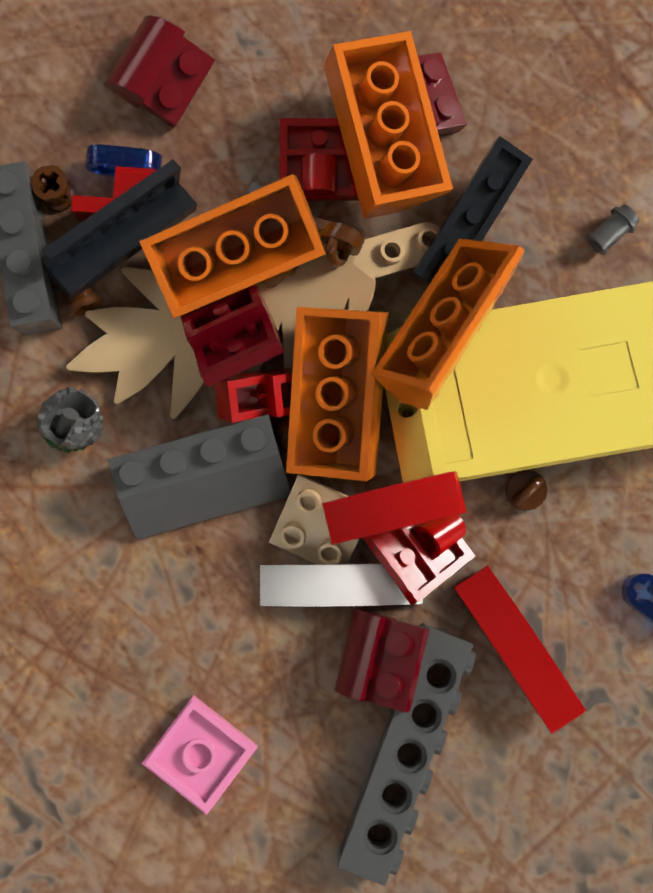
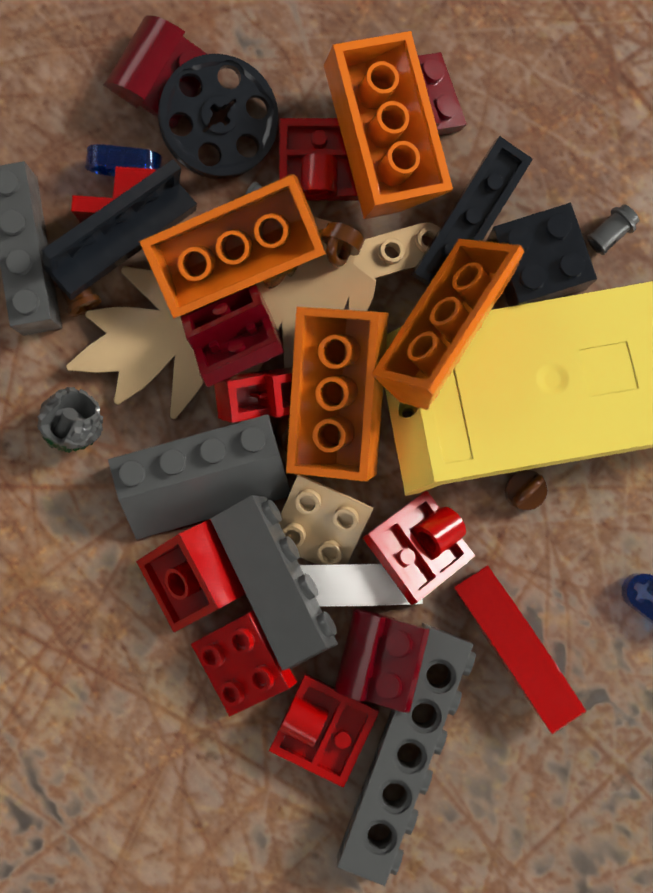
reddish brown bush [31,165,76,212] -> none
bright pink tile [142,696,258,815] -> none
red slope [322,471,467,545] -> none
none -> red slope [136,519,246,633]
none -> black wedge [158,54,279,179]
none -> red plate [191,610,297,717]
none -> dark grey brick [211,495,338,671]
none -> red plate [269,673,380,788]
none -> black brick [487,202,597,307]

